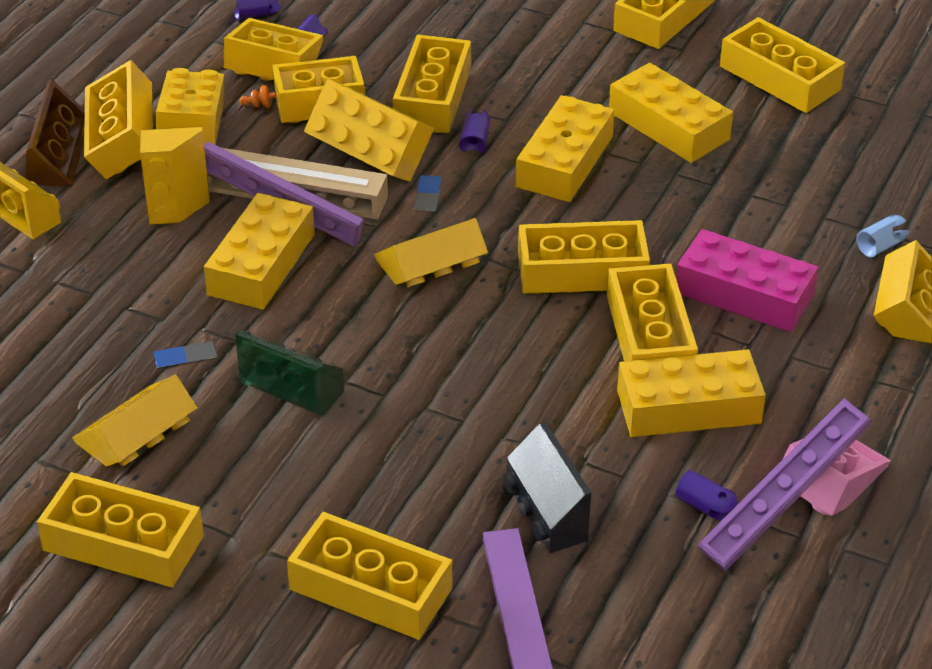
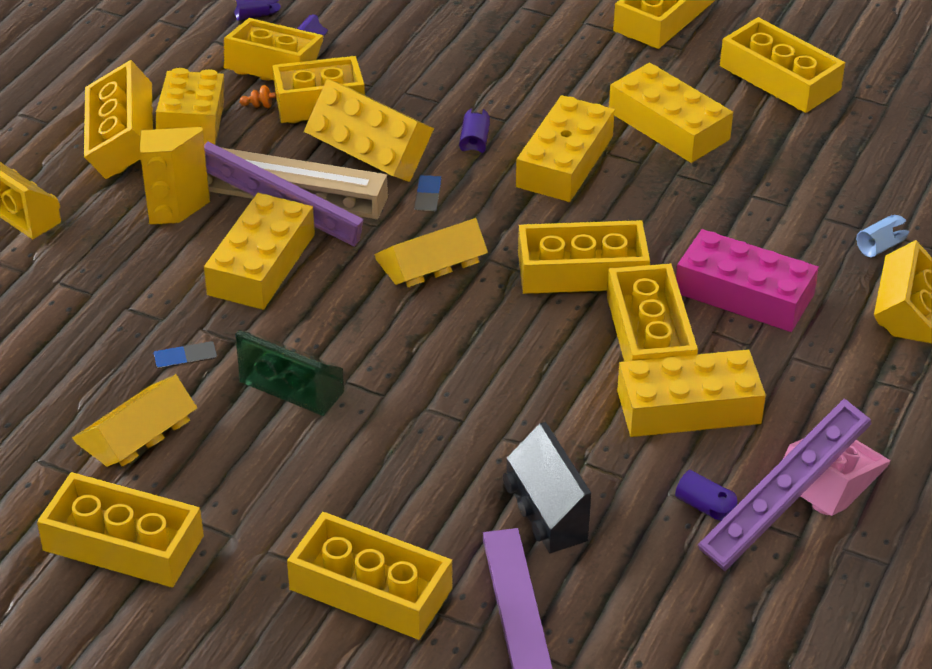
reddish brown slope [26,79,85,186] -> none
yellow brick [393,34,471,133] -> none

